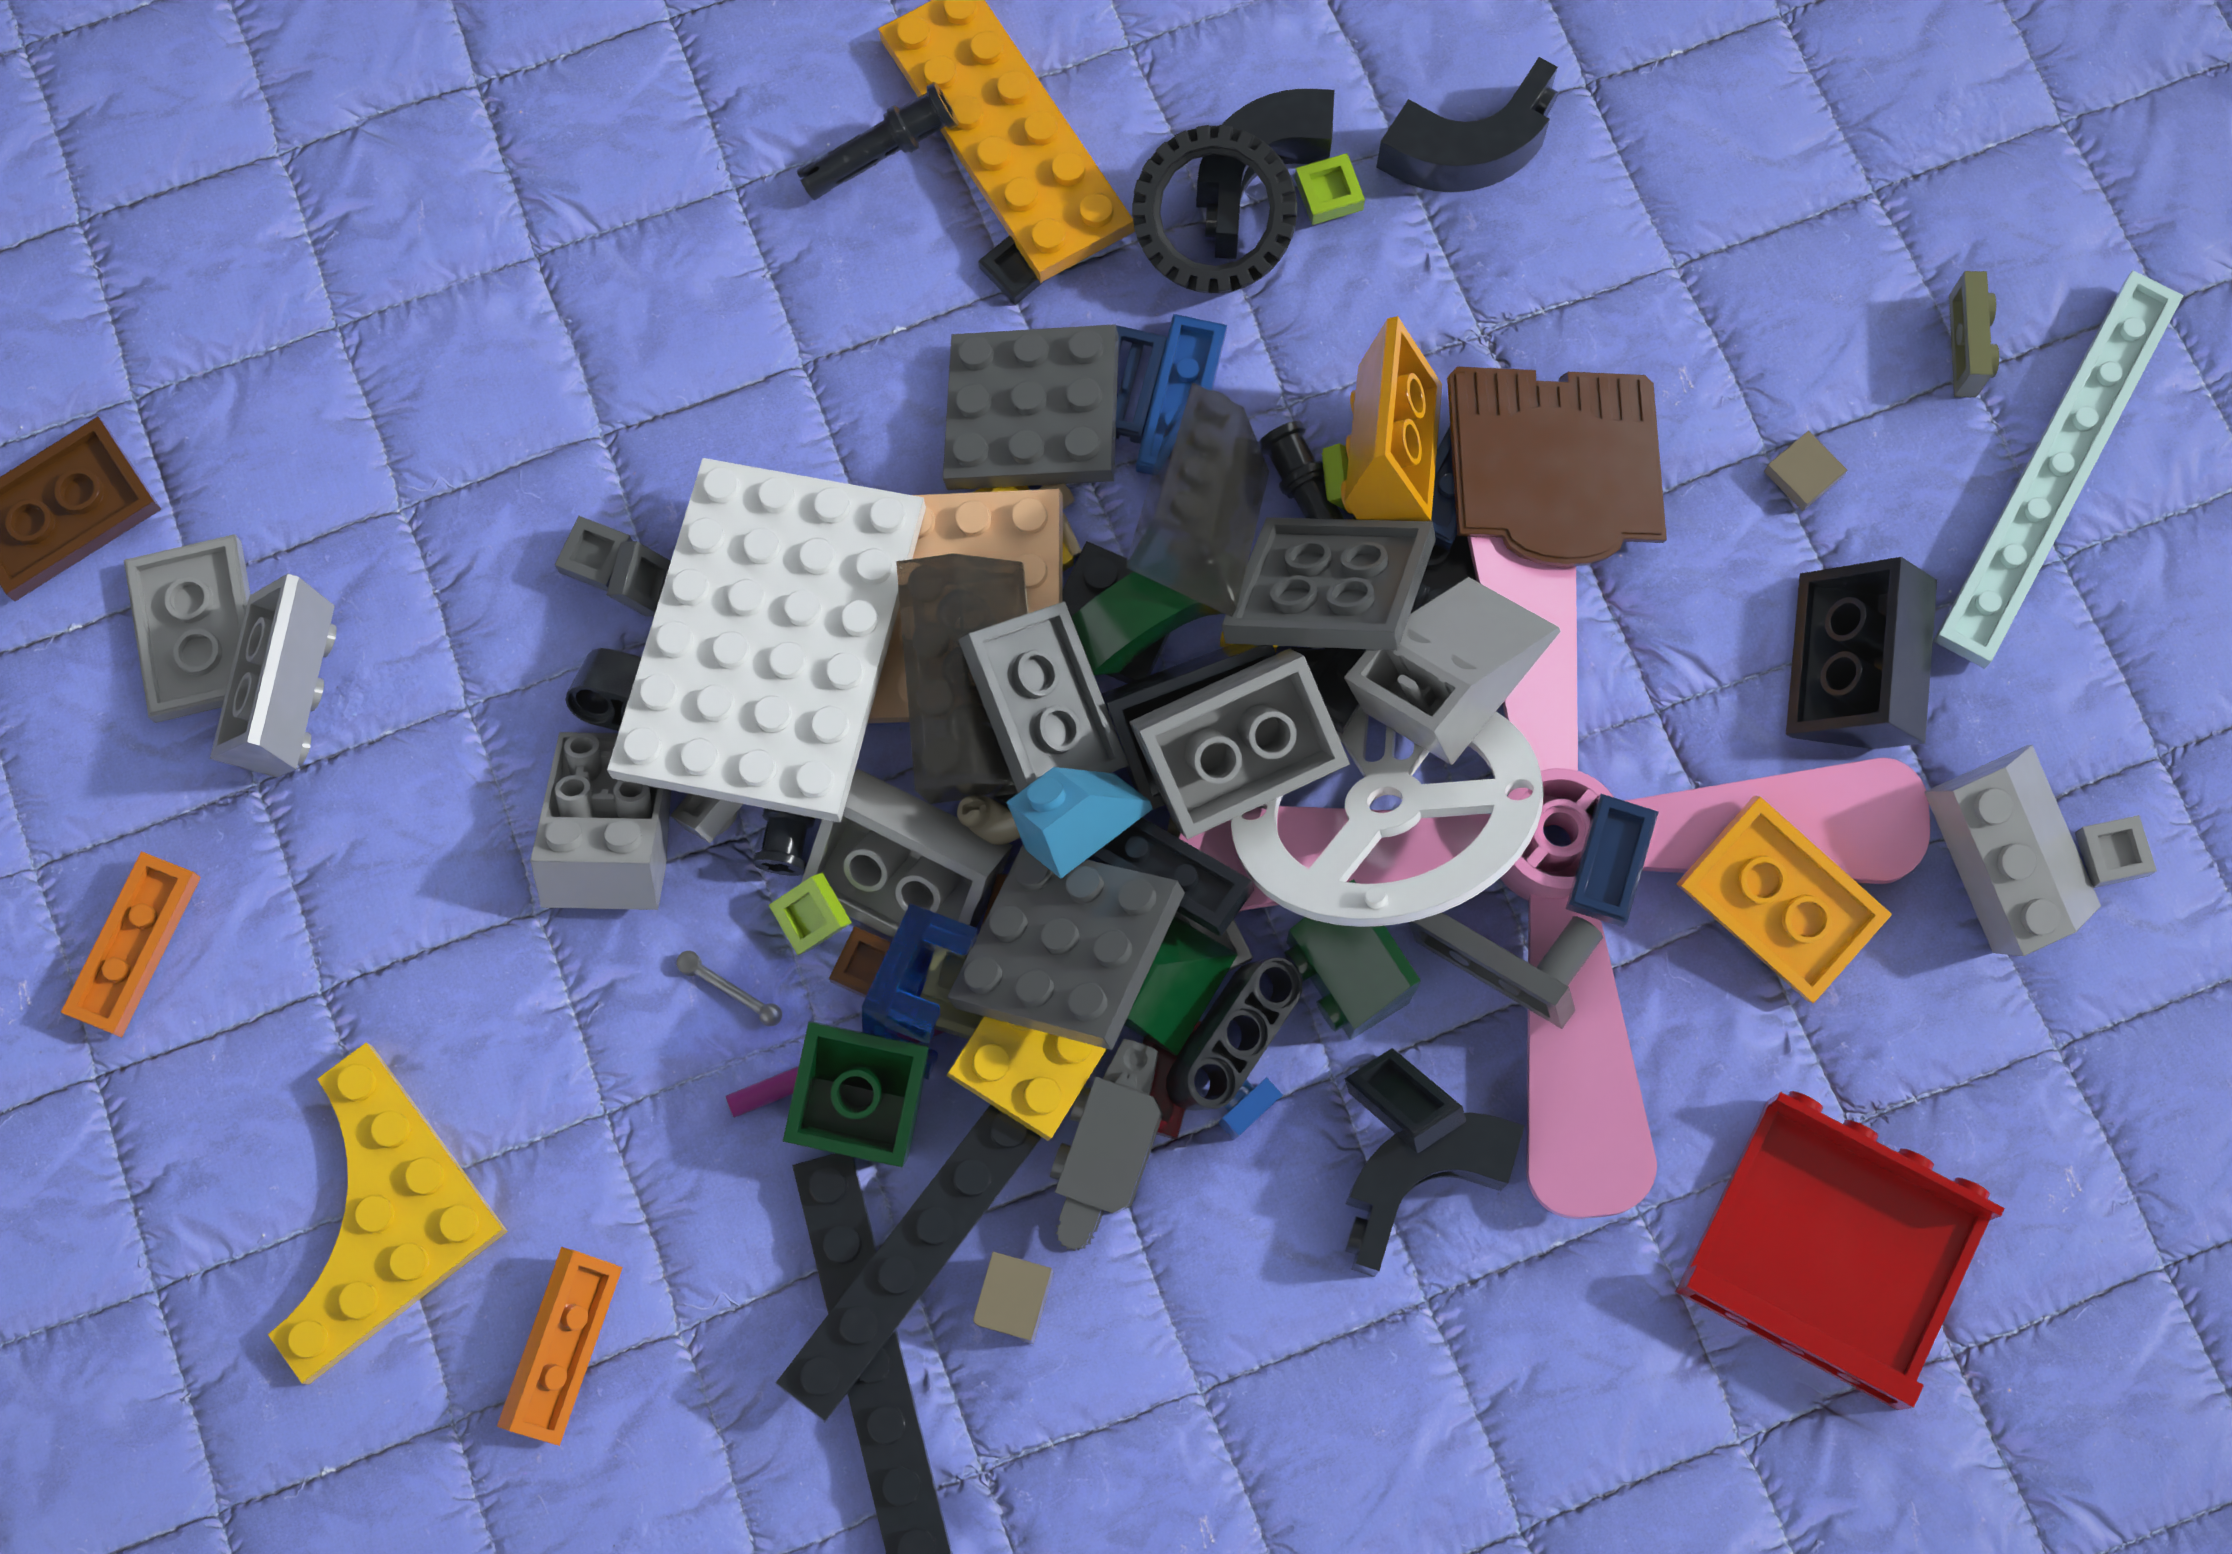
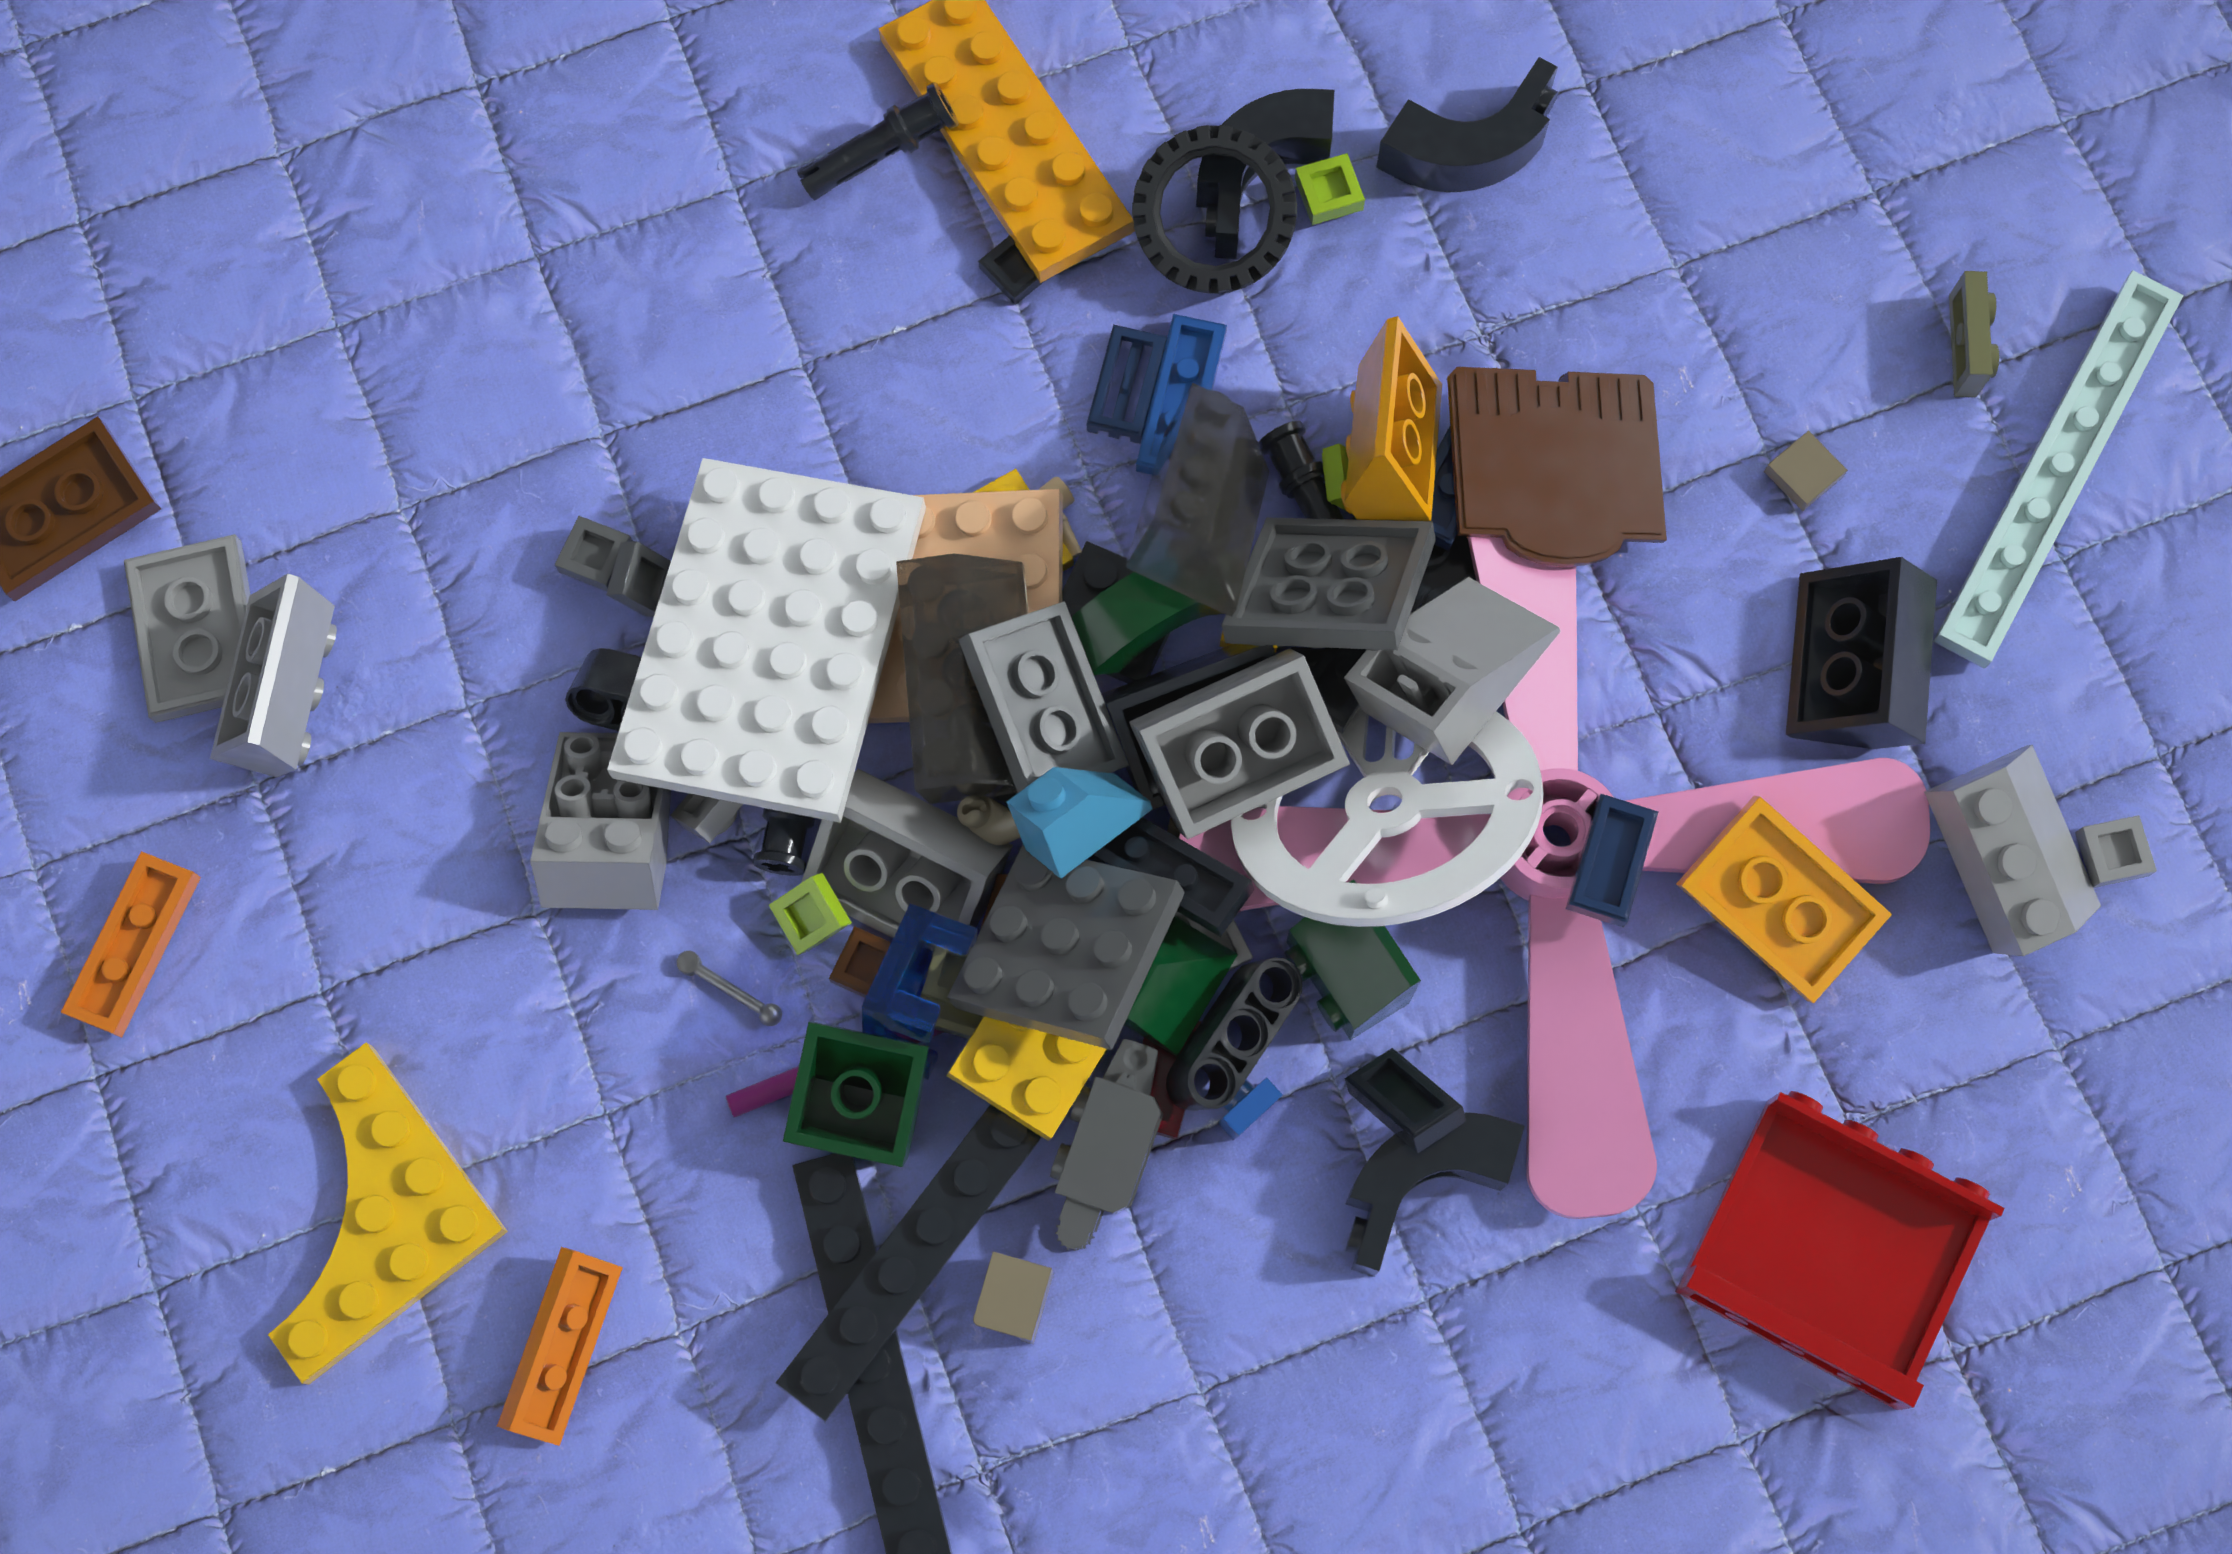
dark grey plate [943,324,1119,490] -> none
dark grey piece [1408,912,1603,1029] -> none

